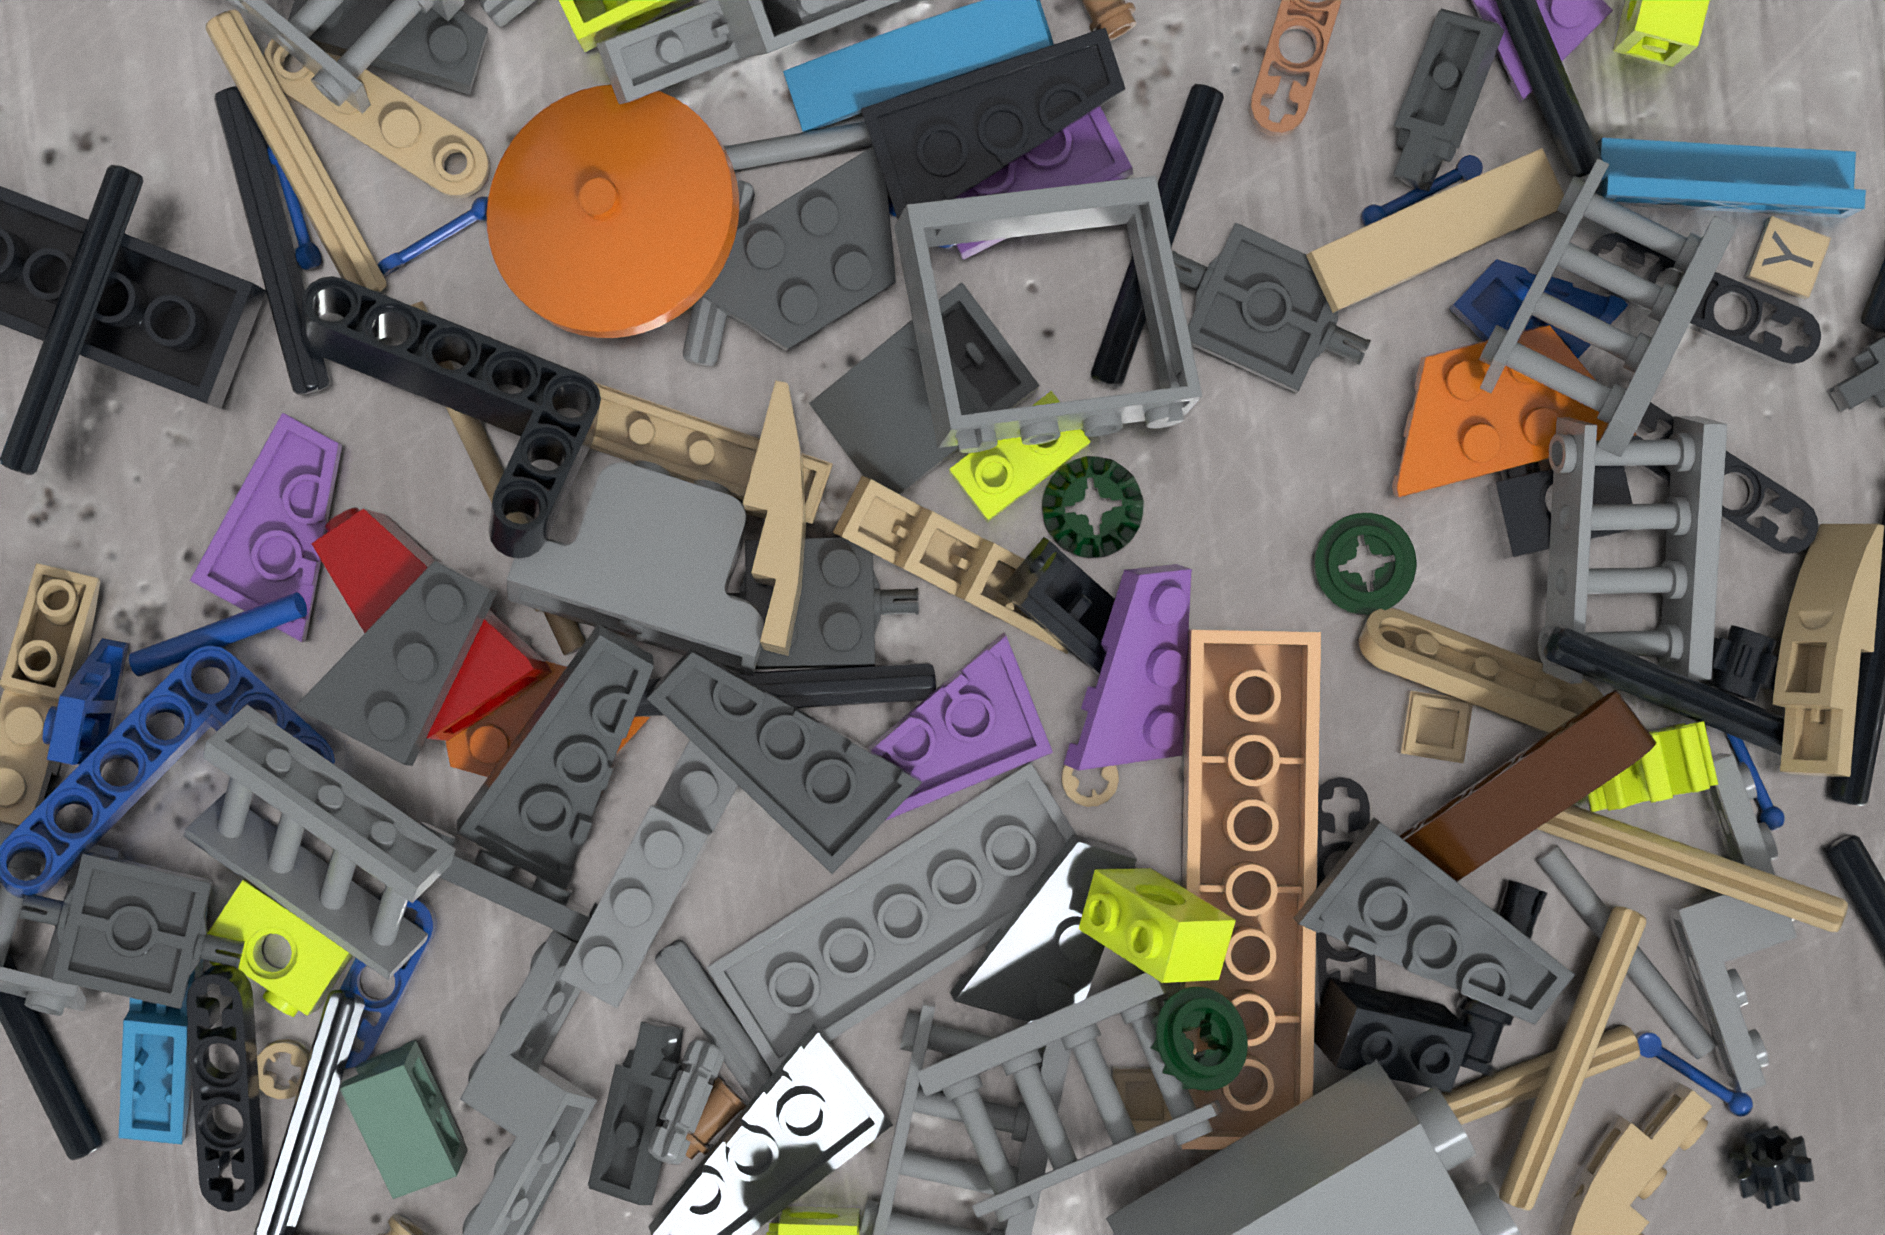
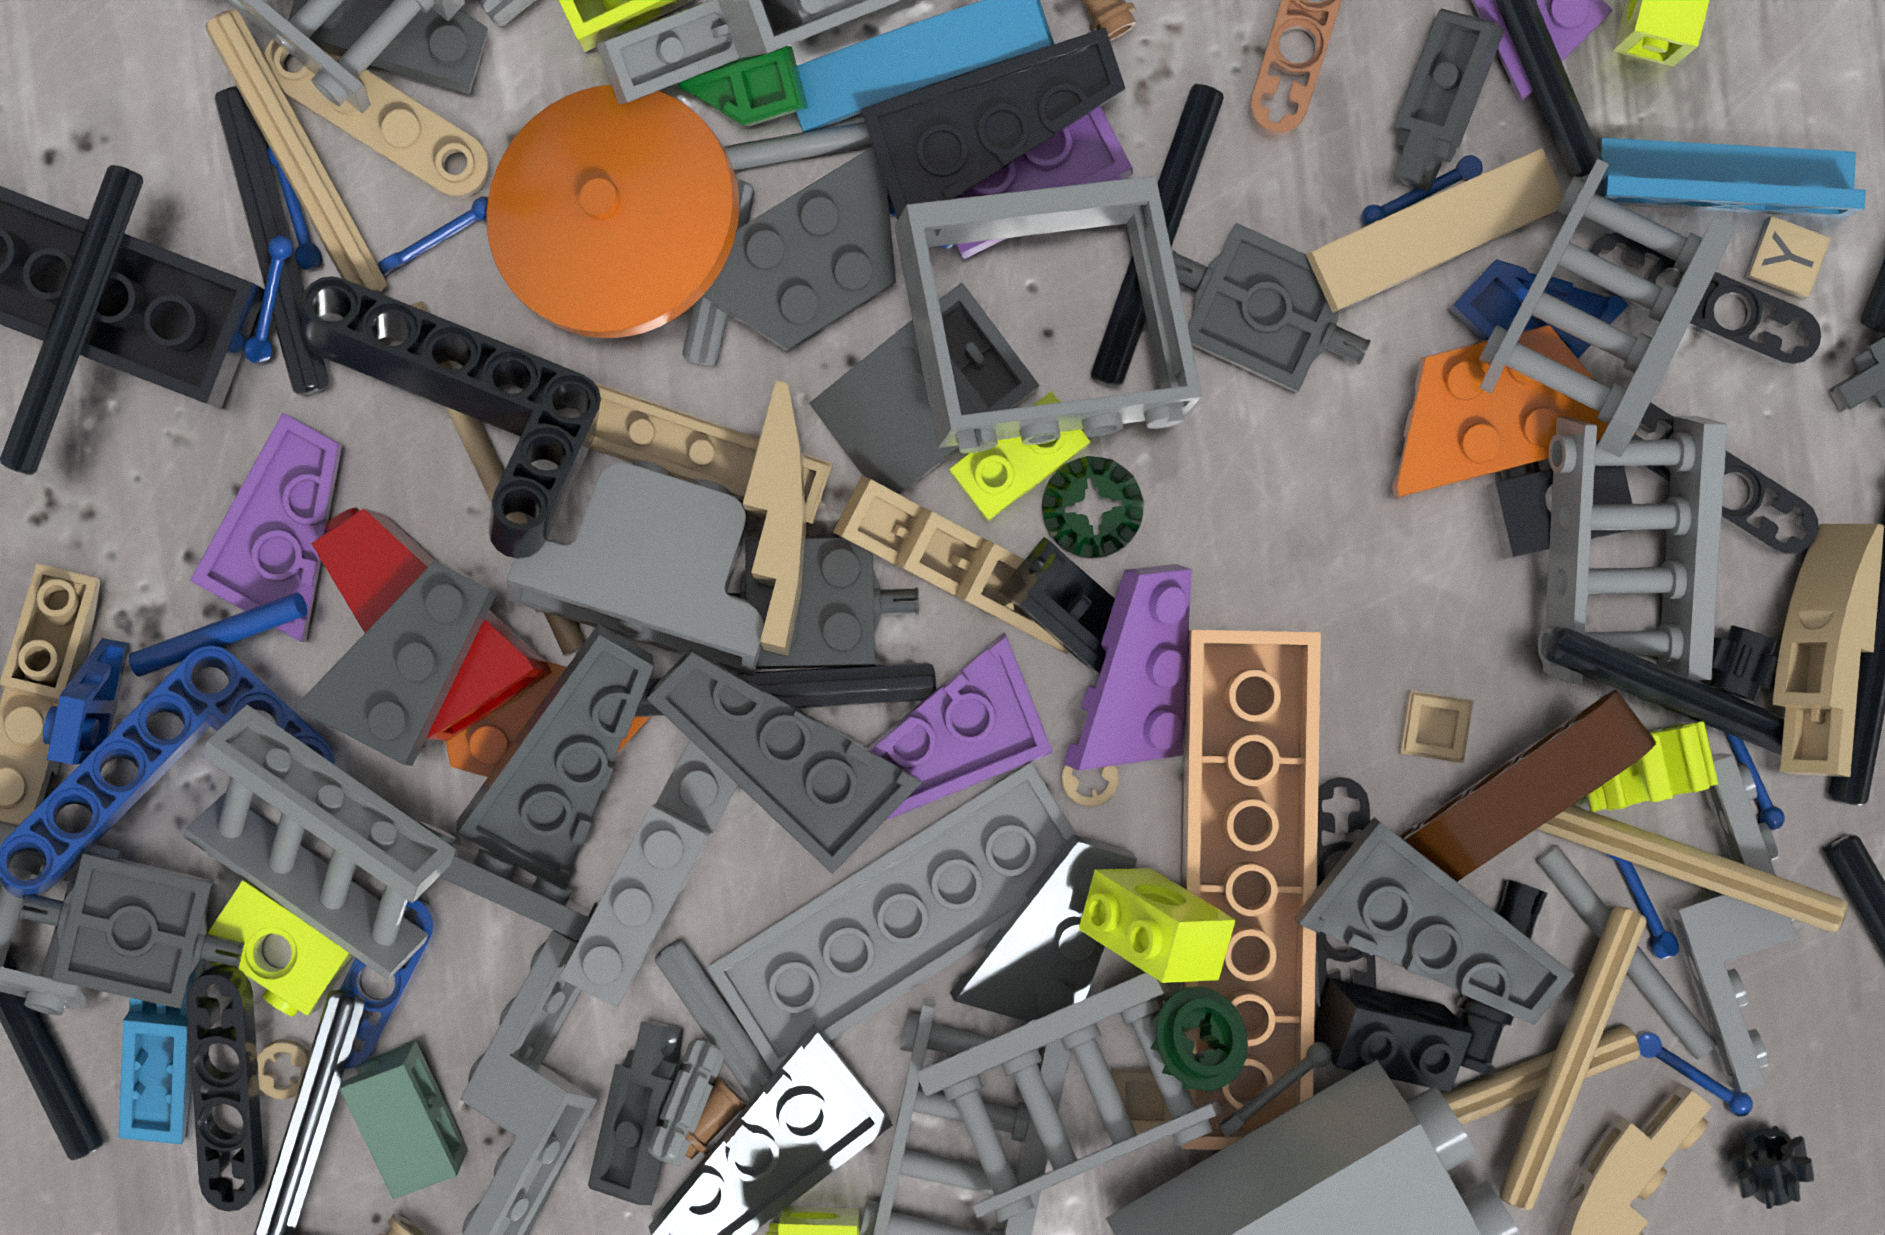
dark green gear [1314,513,1417,614] -> none
tan plate [1359,608,1603,733] -> none
none -> blue hinge [244,235,293,363]
none -> green tile [678,46,808,126]
none -> dark grey hinge [1218,1042,1332,1137]
none -> blue hinge [1607,854,1679,959]

